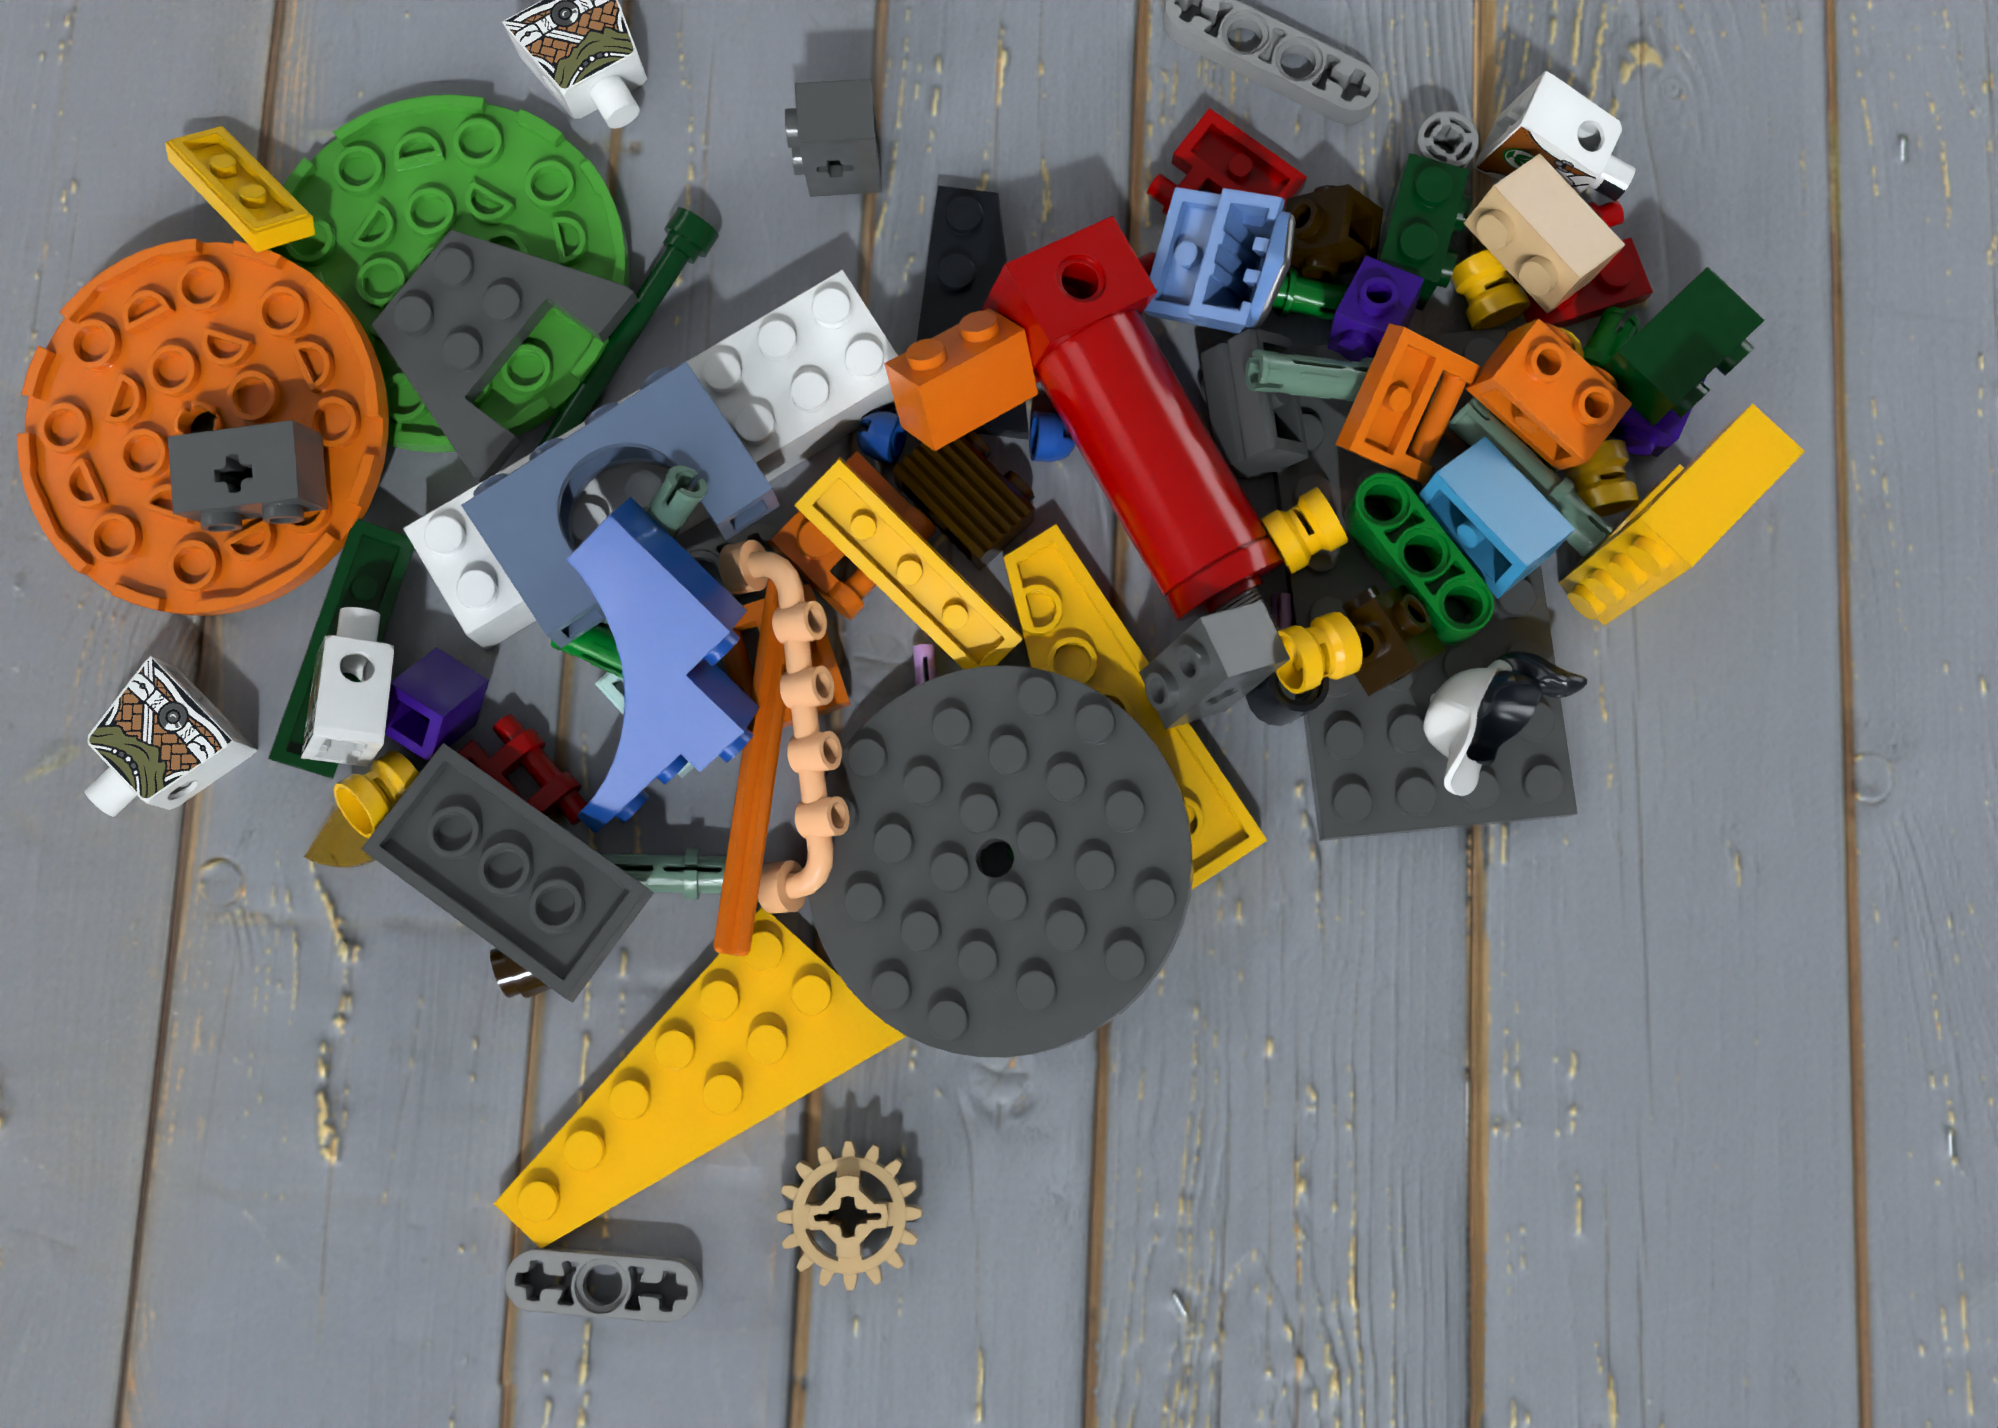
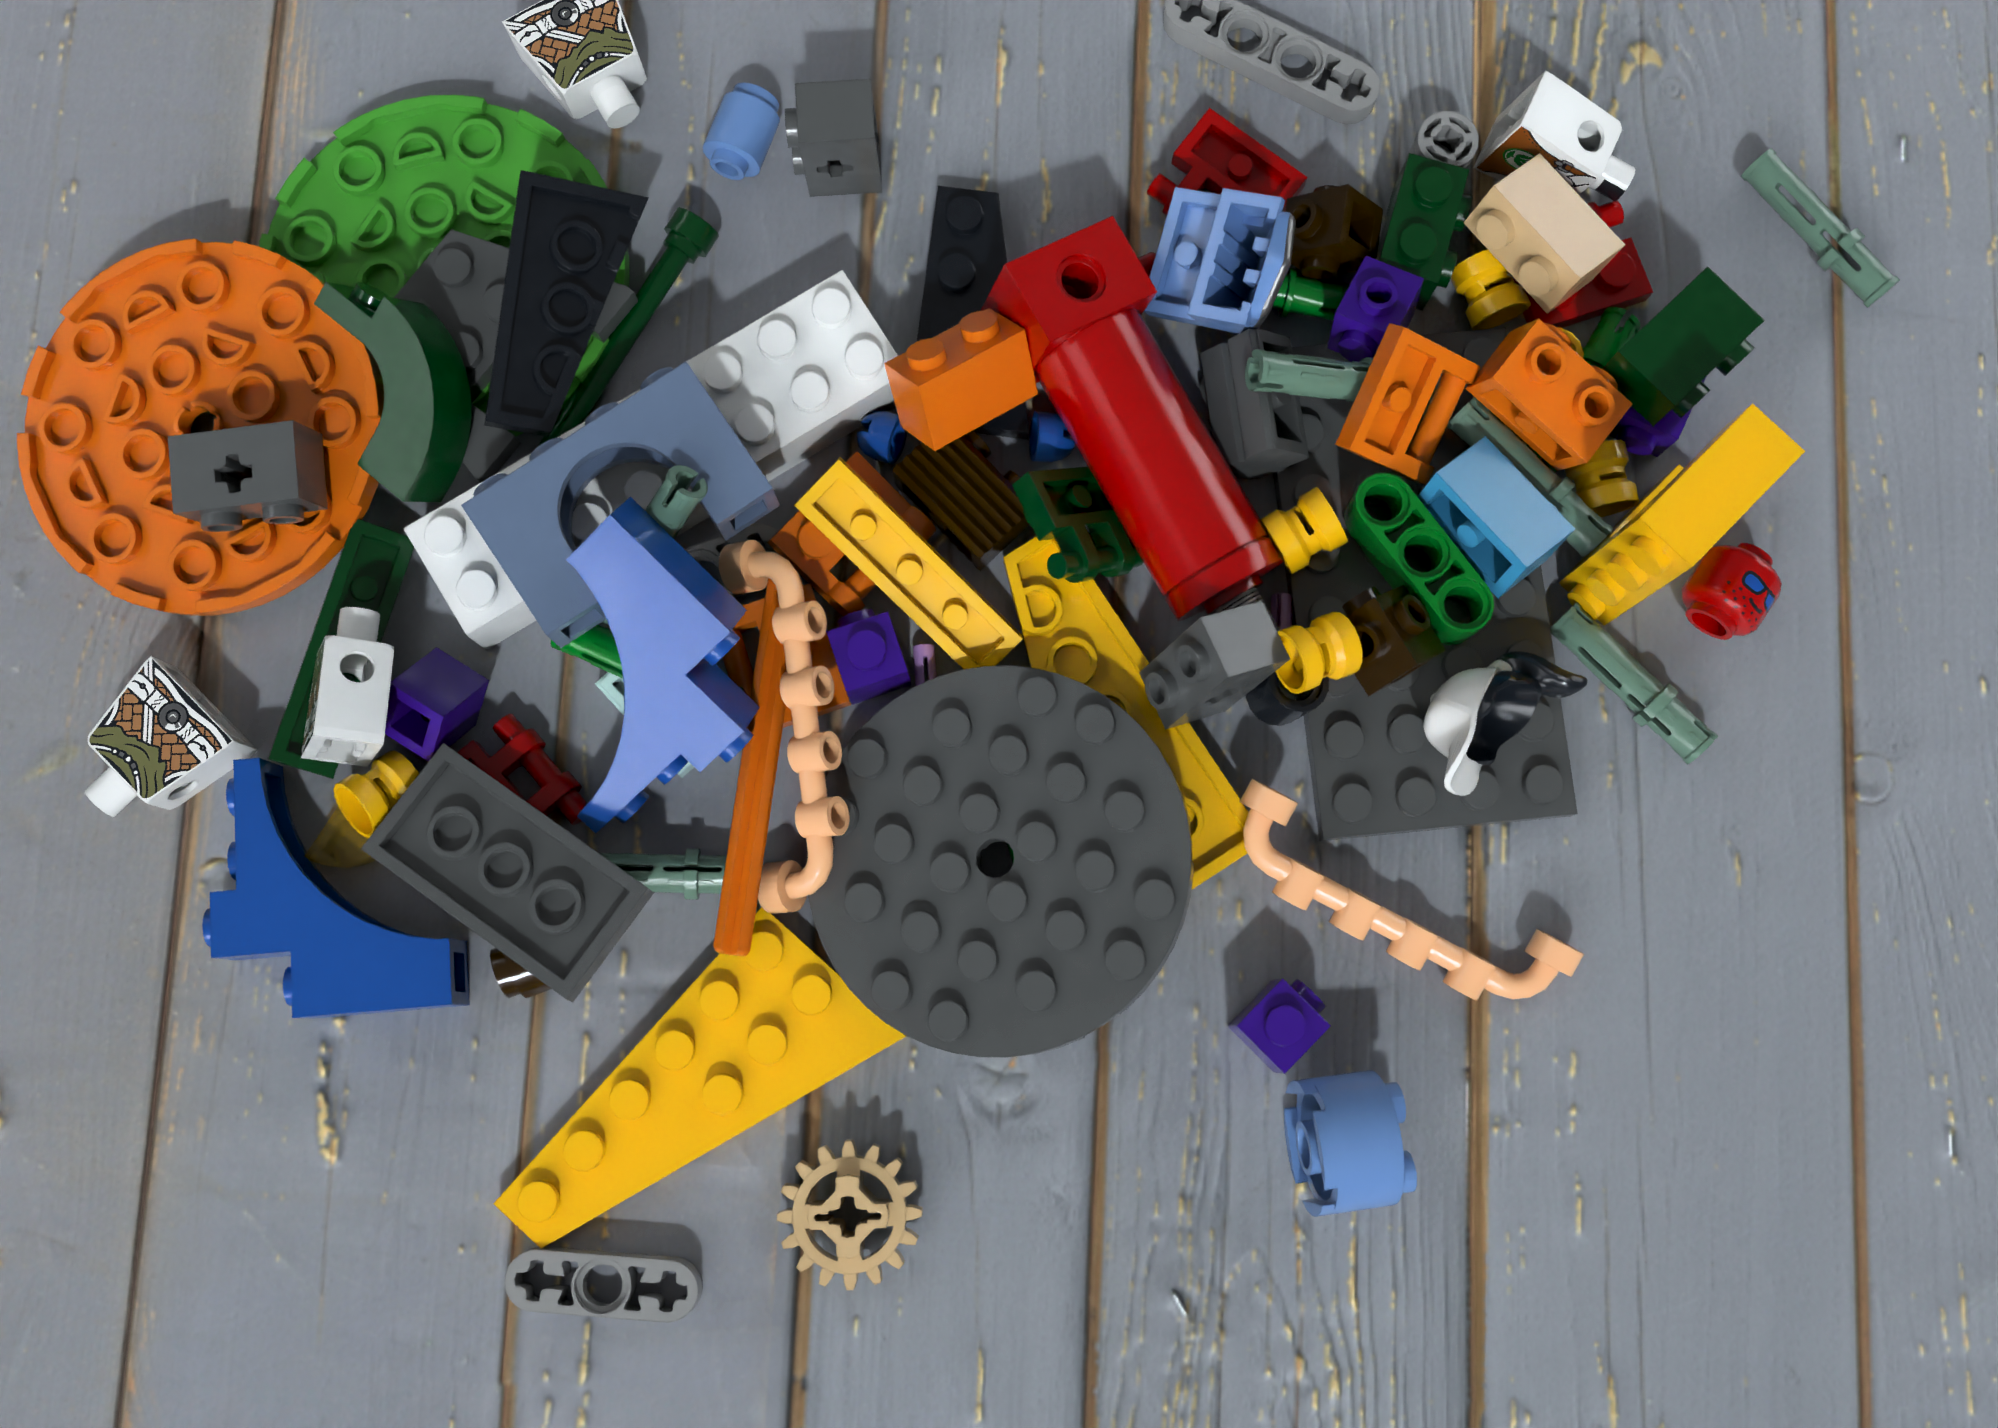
yellow tile [165,126,315,253] -> none
none -> blue arch [202,758,470,1018]
none -> dark green arch [314,282,471,502]
none -> black wing [484,170,649,437]
none -> medium blue brick [702,83,780,180]
none -> dark purple brick [827,609,911,705]
none -> dark green plate [1012,466,1143,583]
none -> dark purple brick [1228,978,1331,1074]
none -> light nougat bar [1240,779,1584,1000]
none -> medium blue brick [1284,1070,1417,1217]
none -> sand green pin [1550,602,1718,765]
none -> red head [1682,543,1782,640]
none -> sand green pin [1741,148,1900,308]

